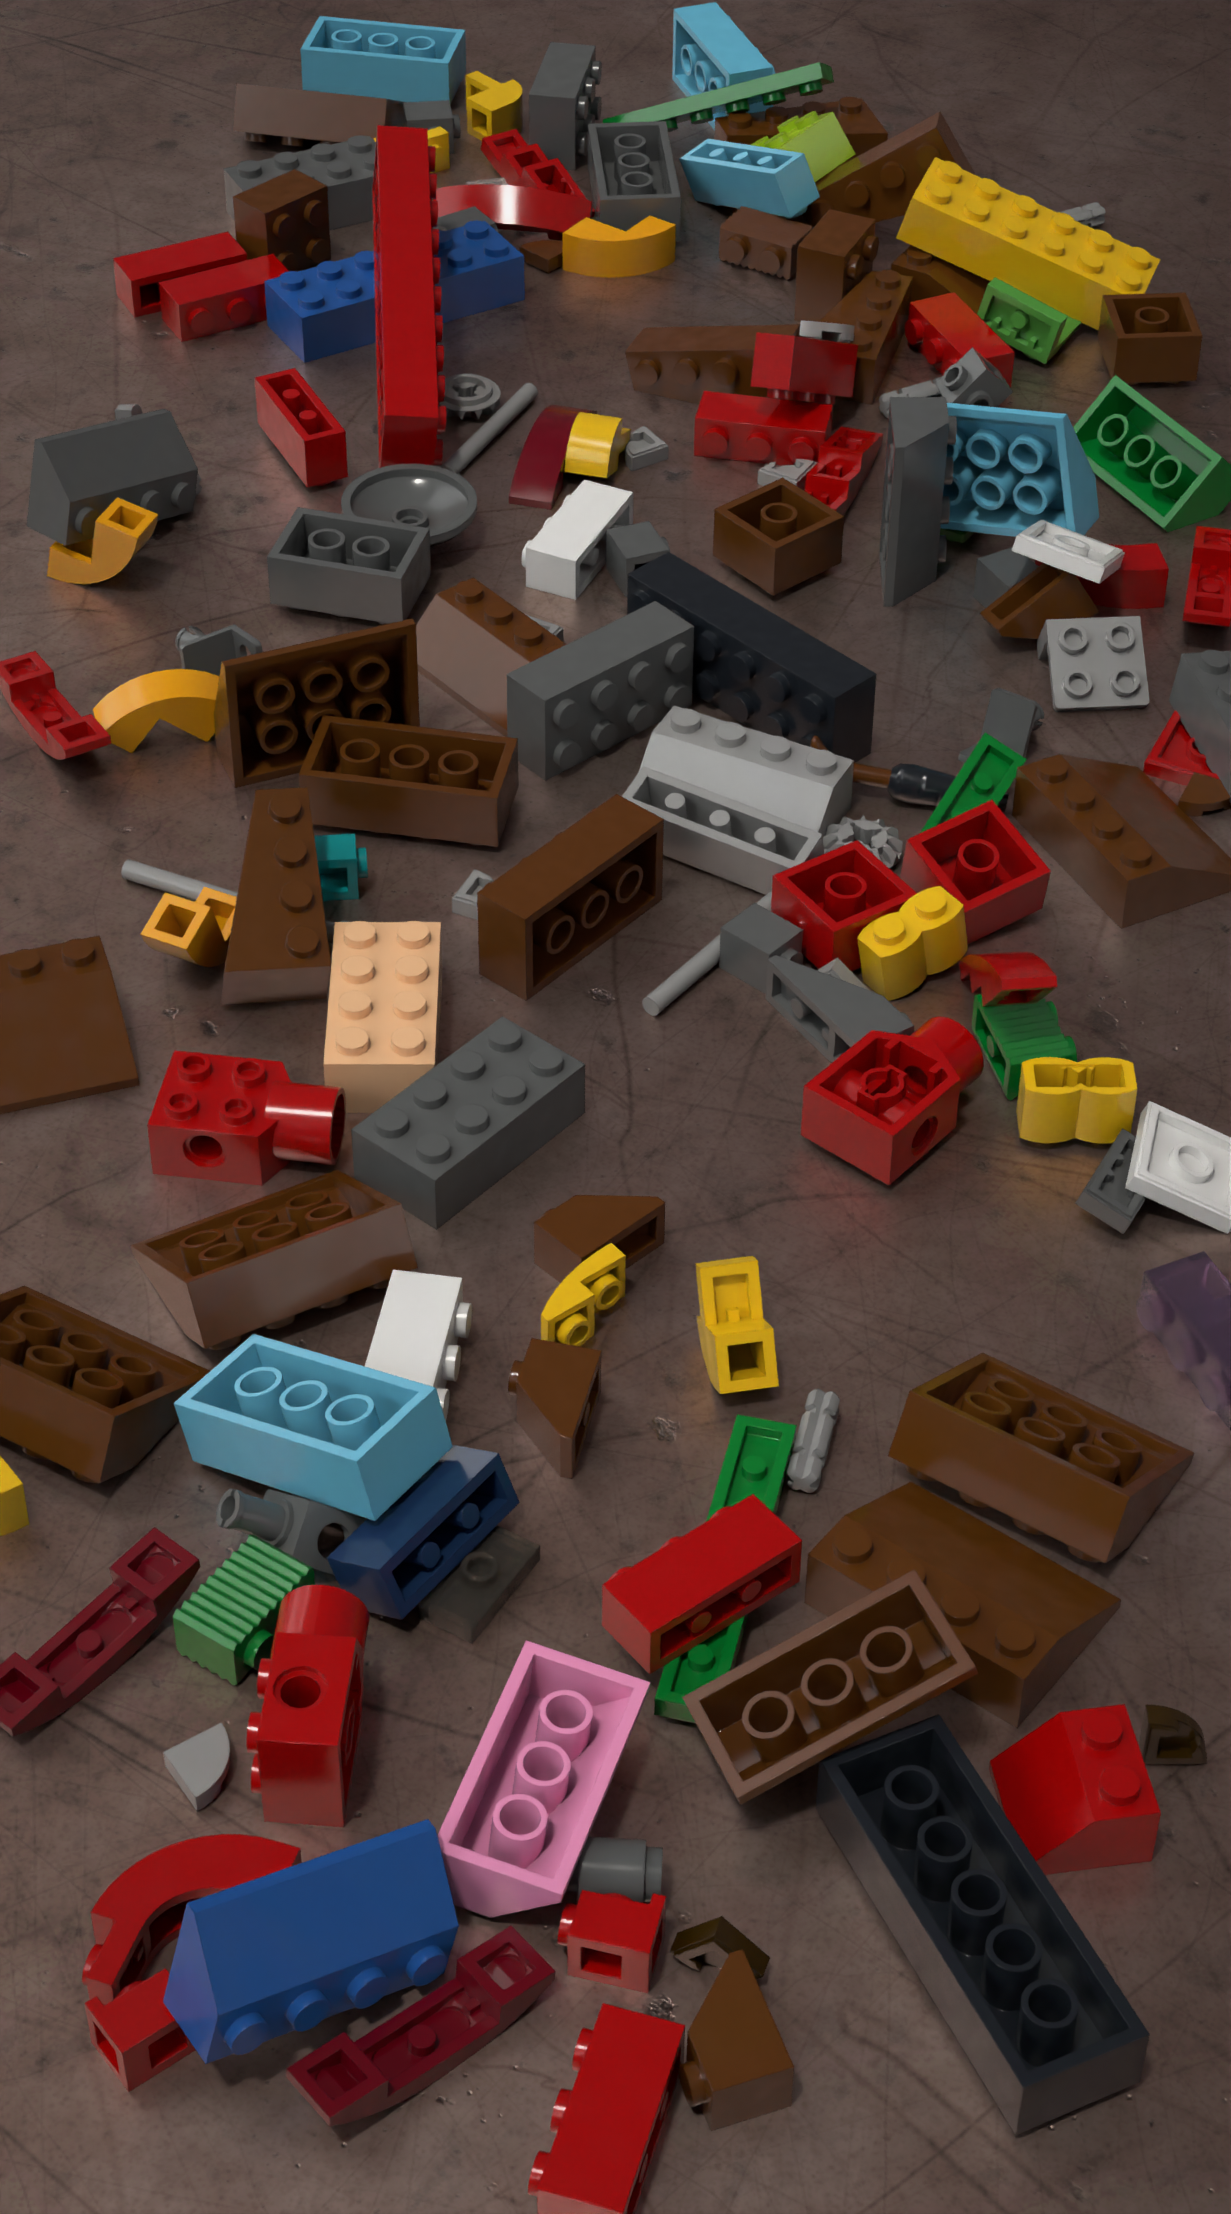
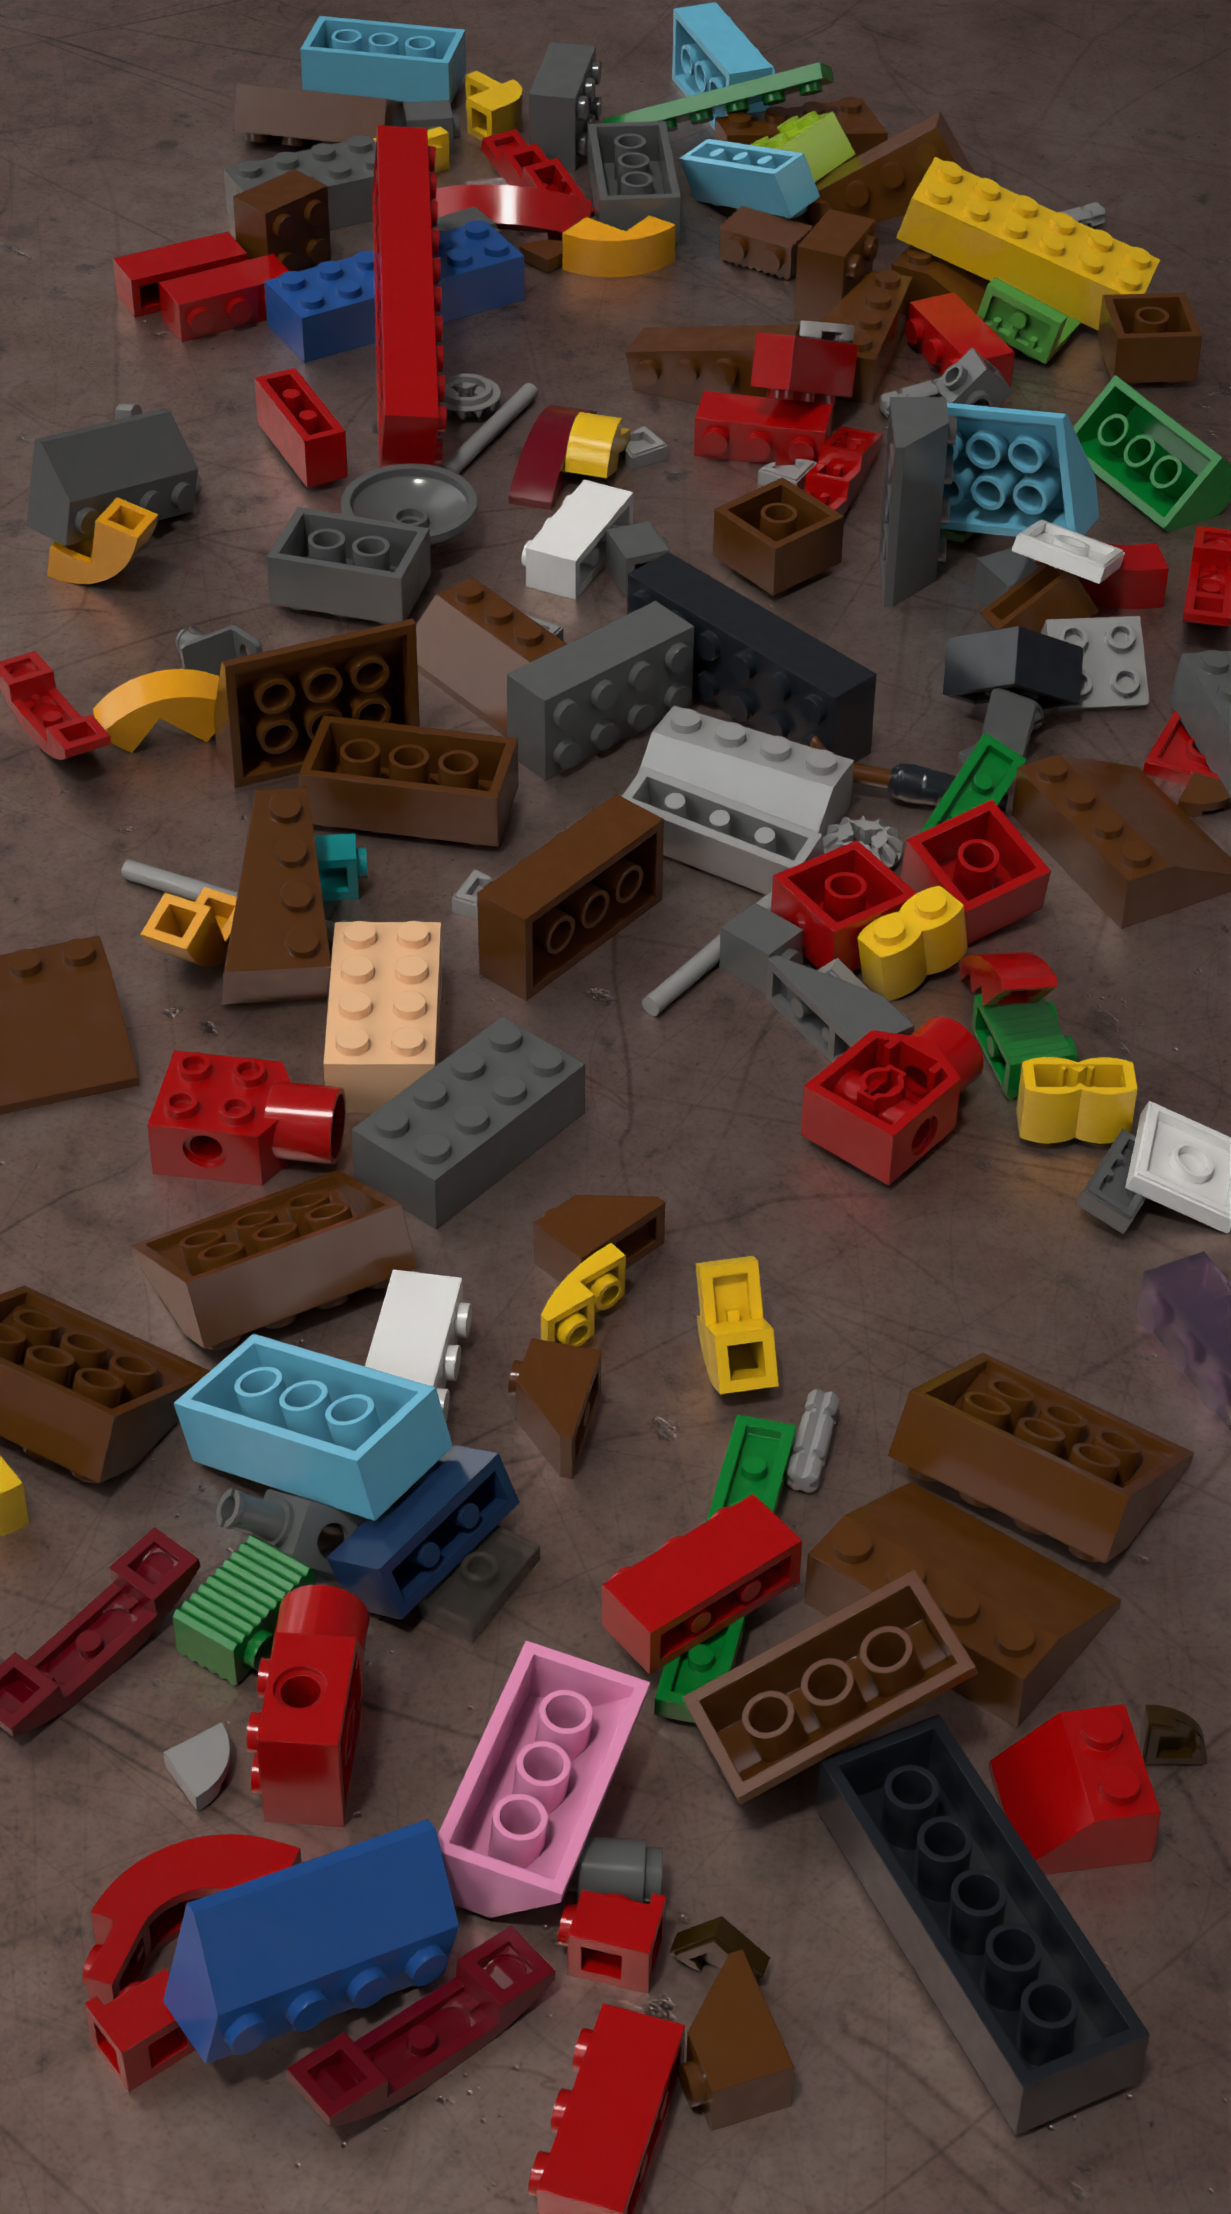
none -> black panel [943,626,1083,709]

